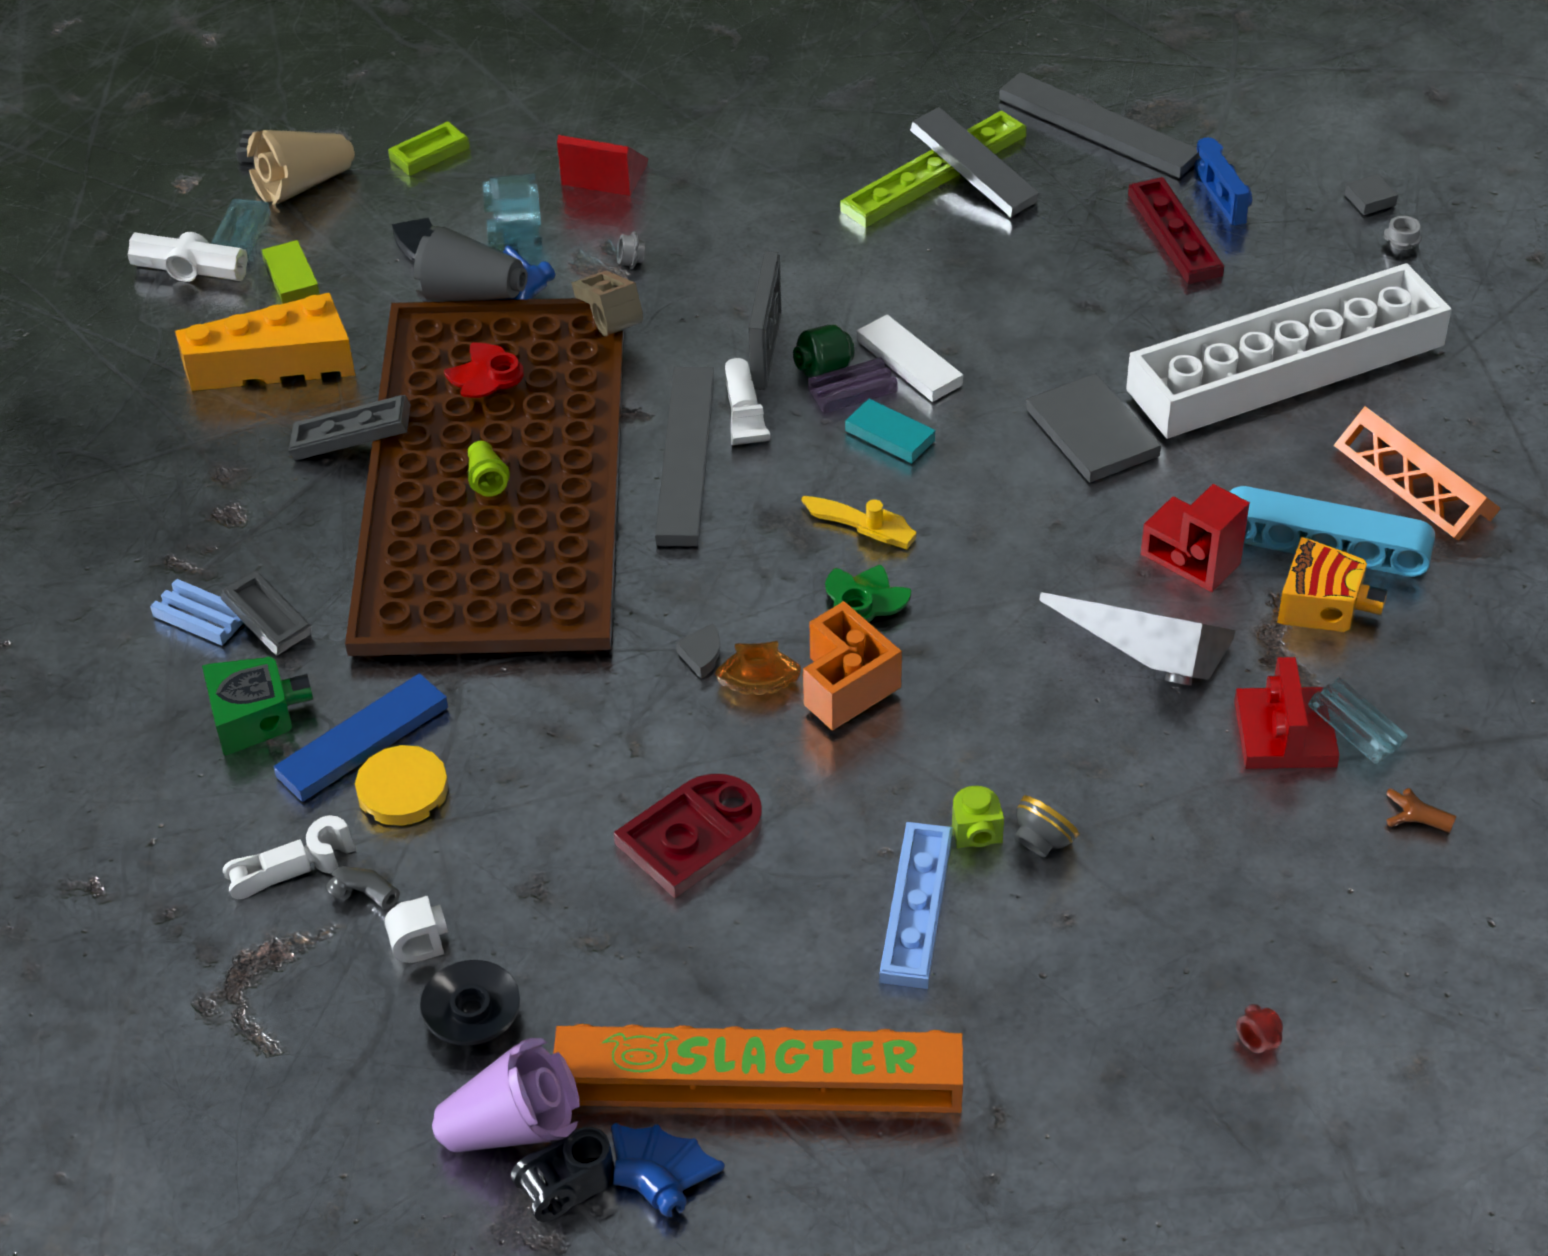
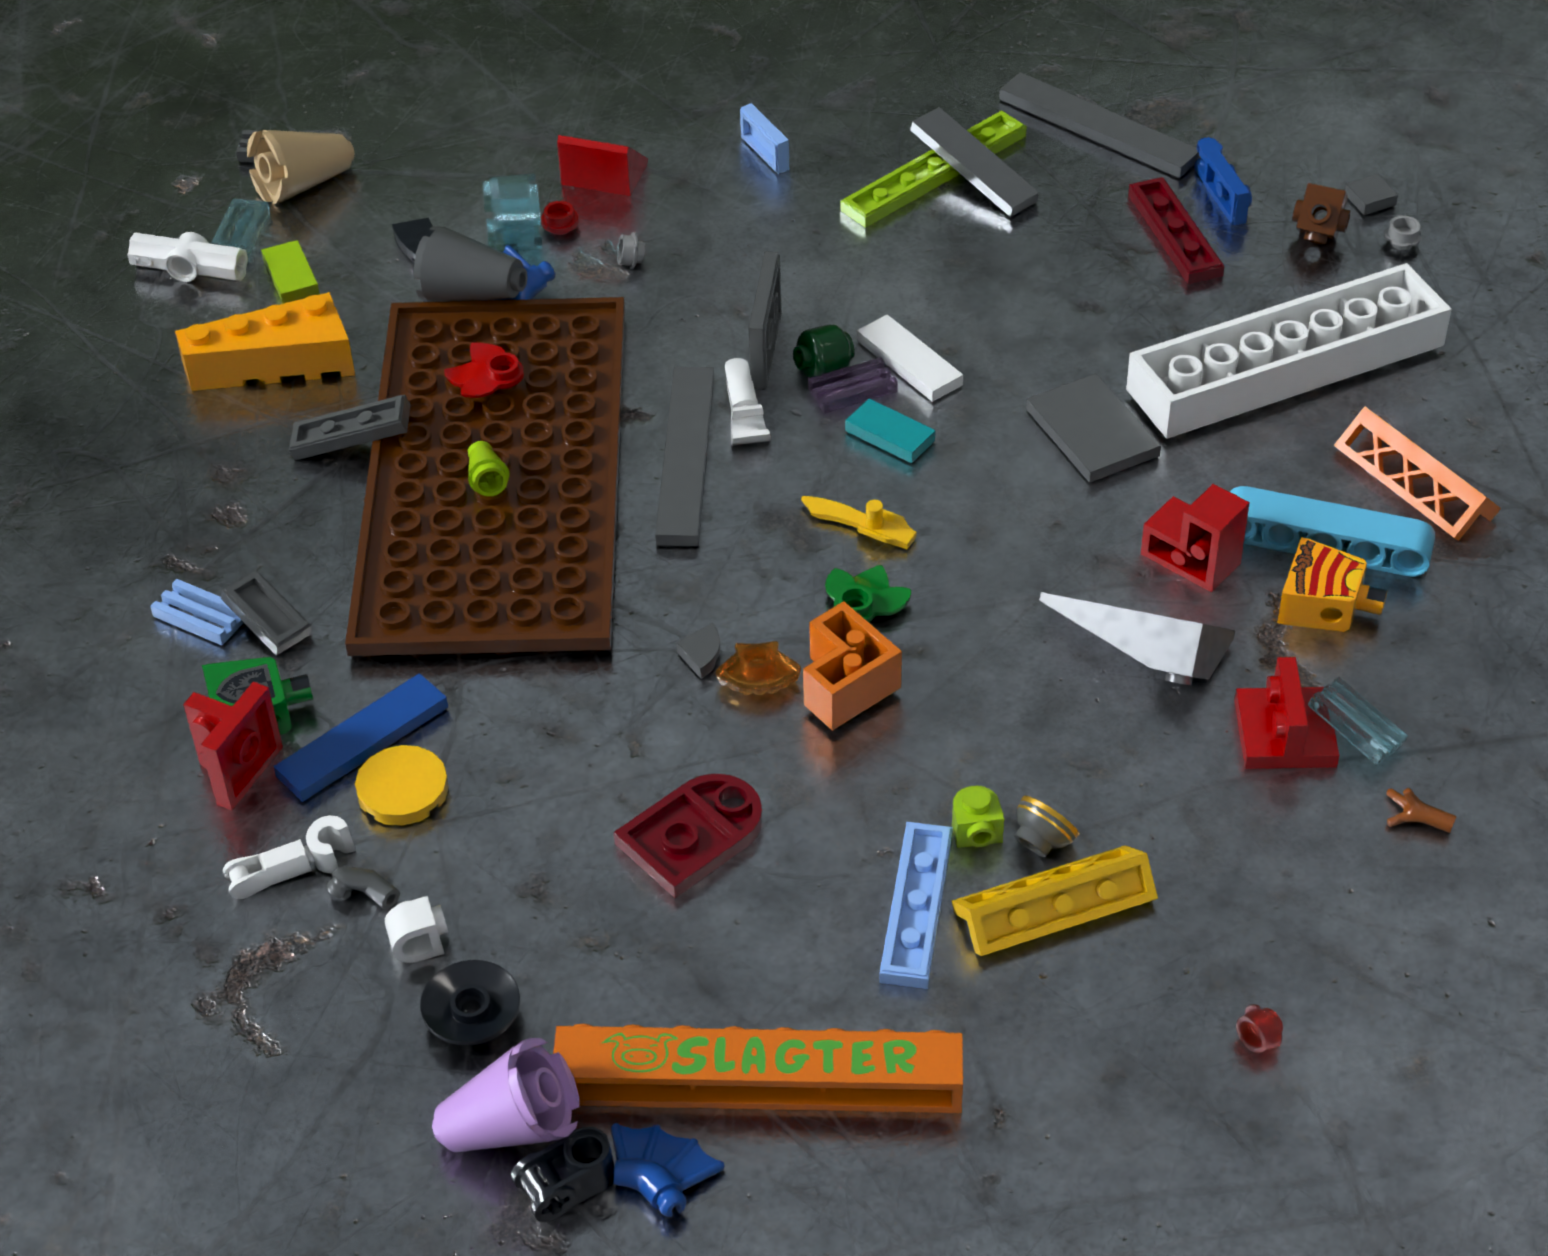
lime tile [388,121,470,176] -> none
dark tan plate [571,270,643,336] -> none
none -> red bracket [183,681,283,811]
none -> red plate [541,201,579,235]
none -> light blue tile [740,103,790,174]
none -> yellow fence [951,845,1158,956]
none -> reddish brown brick [1292,183,1351,245]

